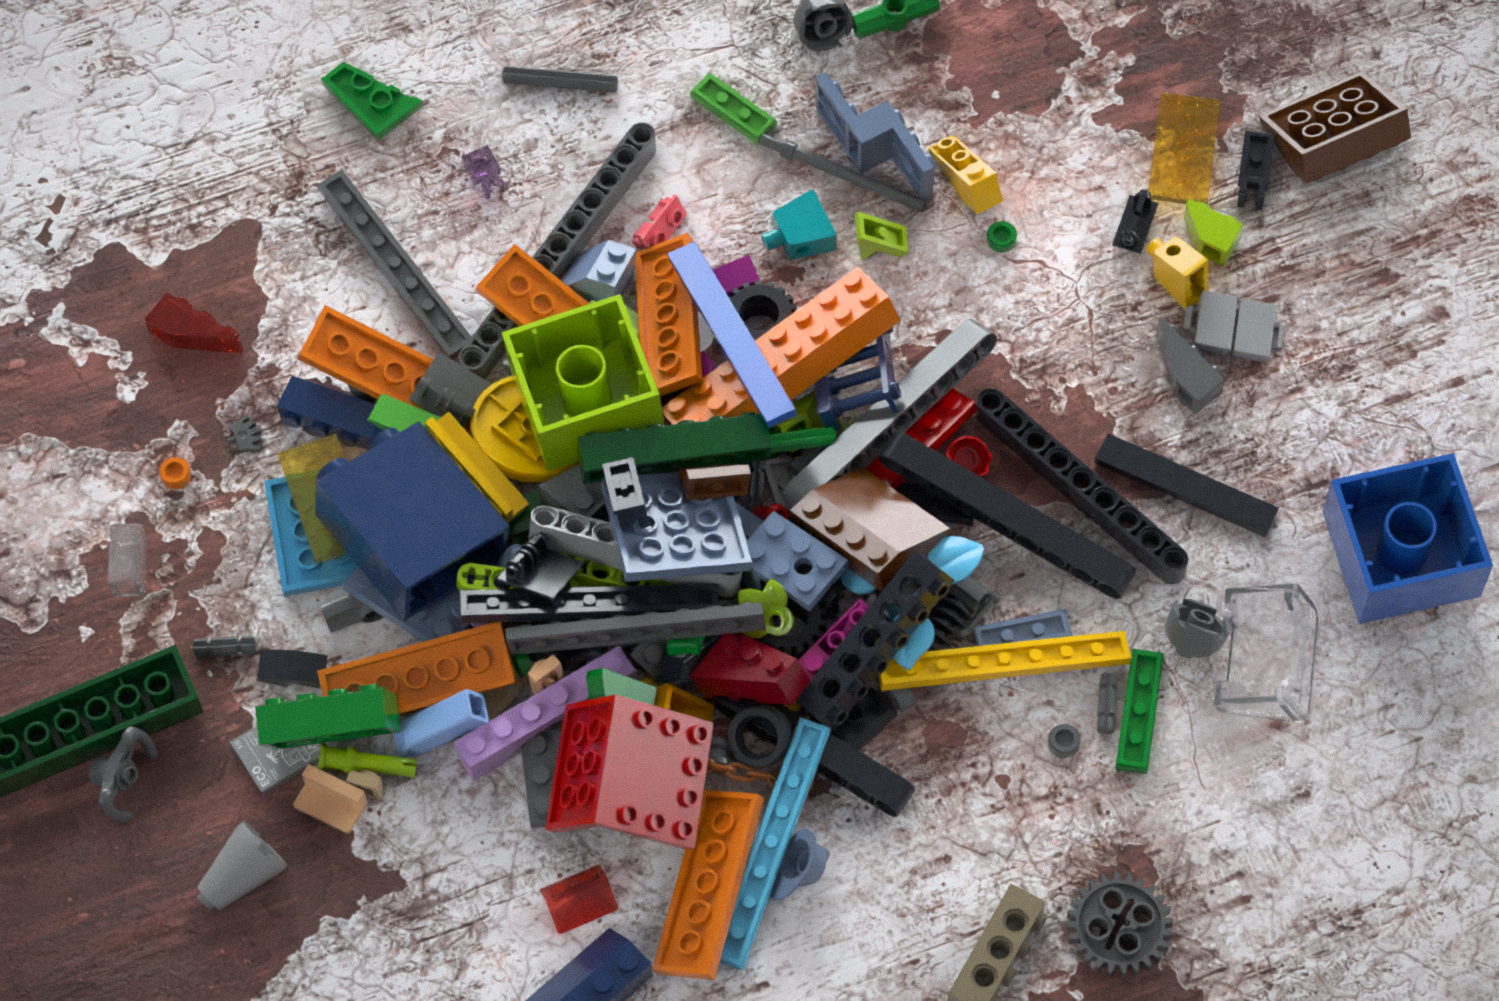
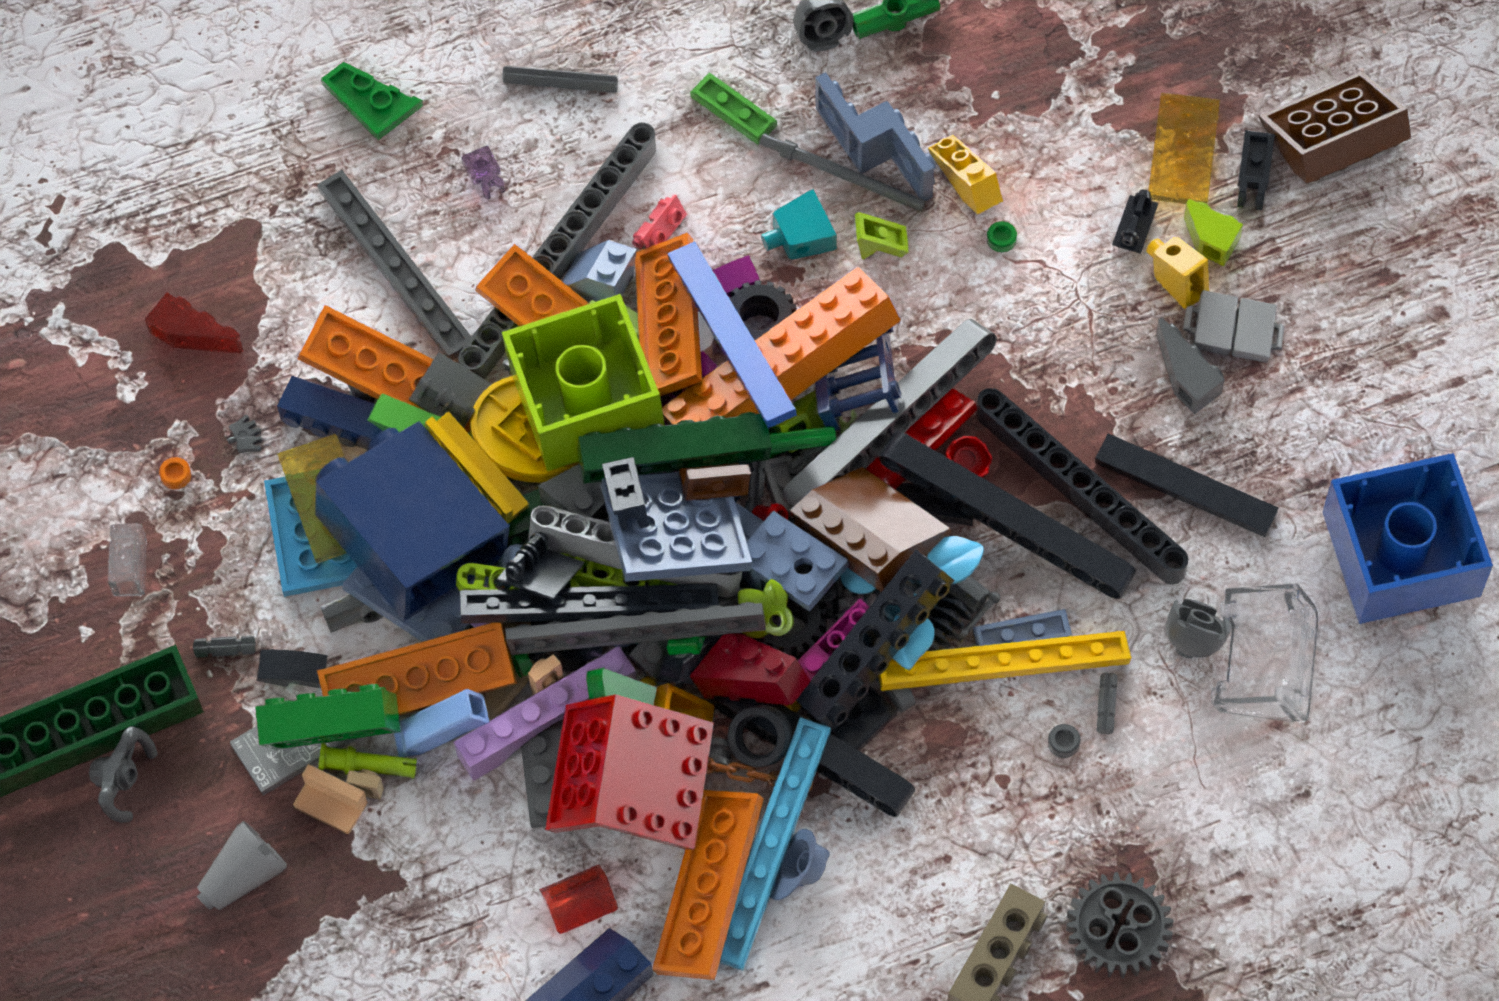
green tile [1115,648,1164,774] -> none

